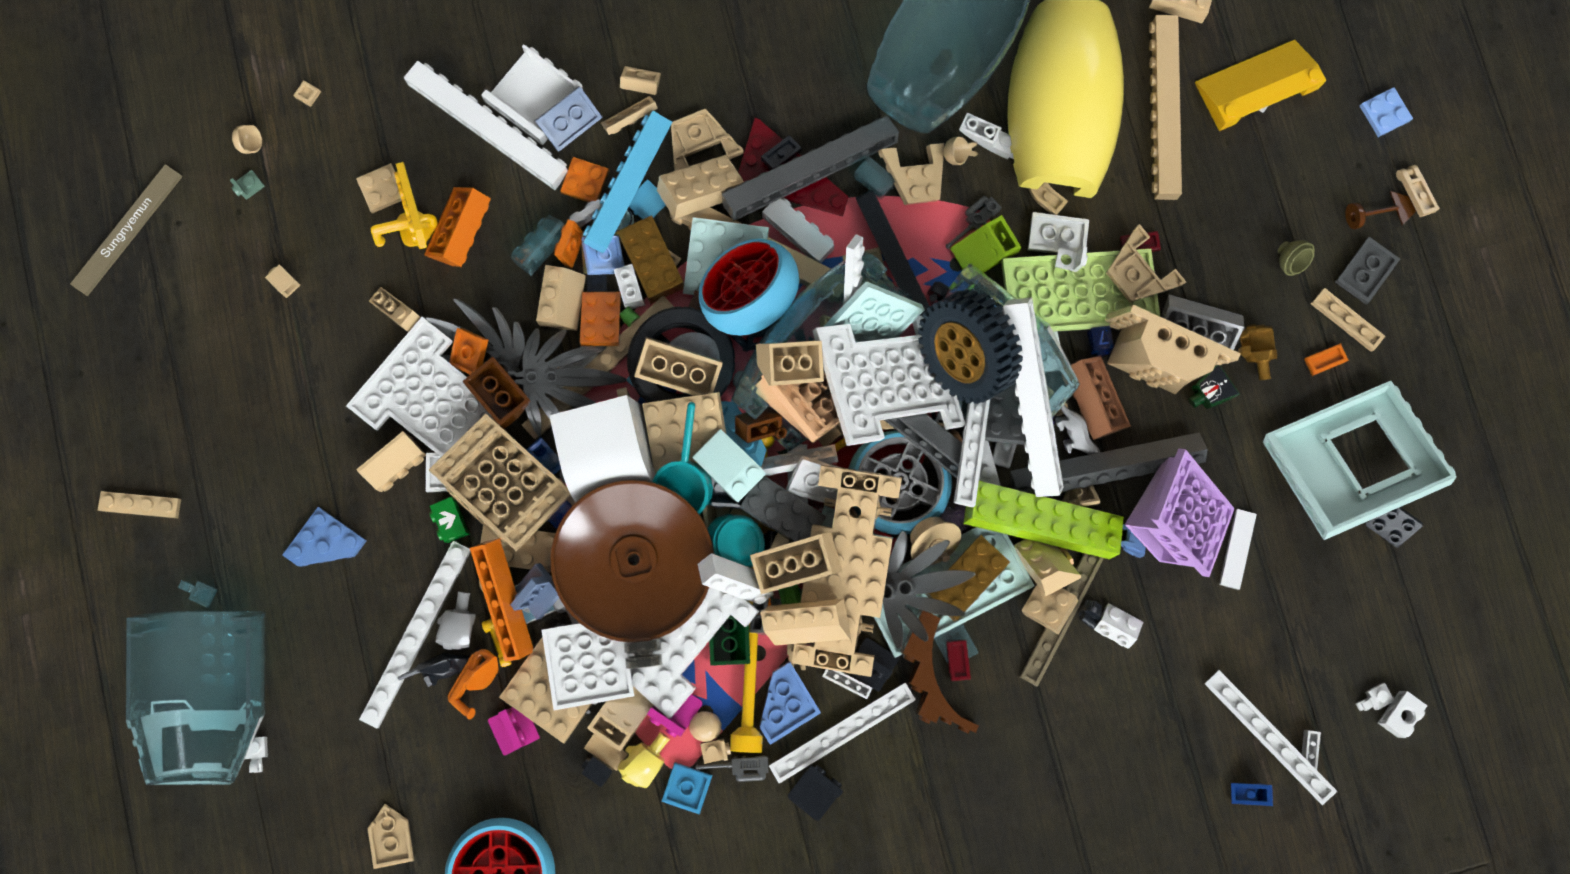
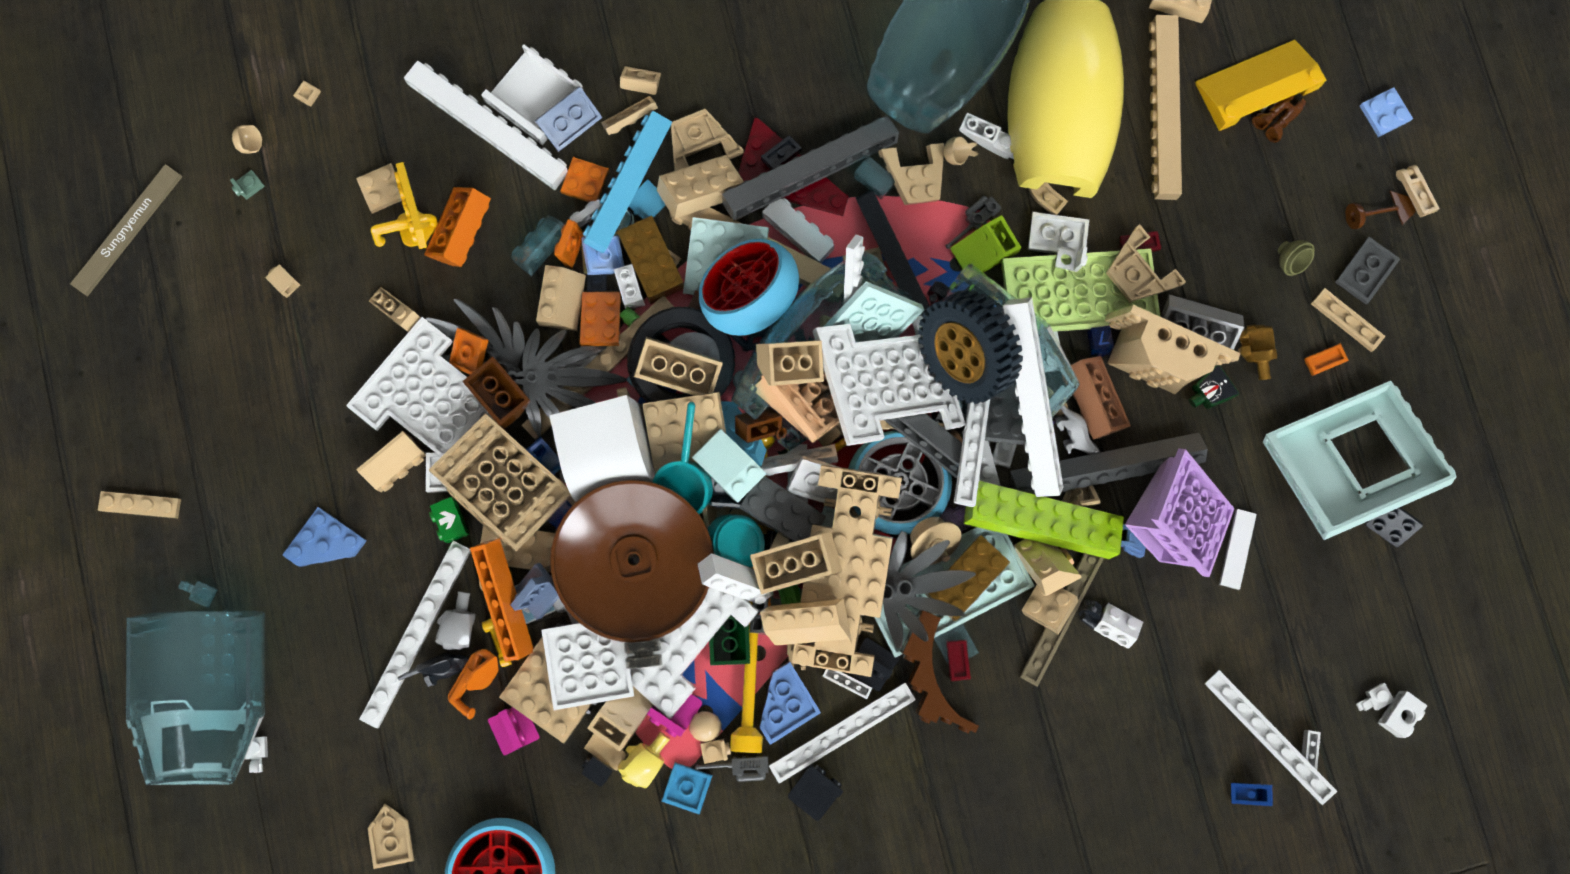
none -> reddish brown piece [1252,95,1306,143]

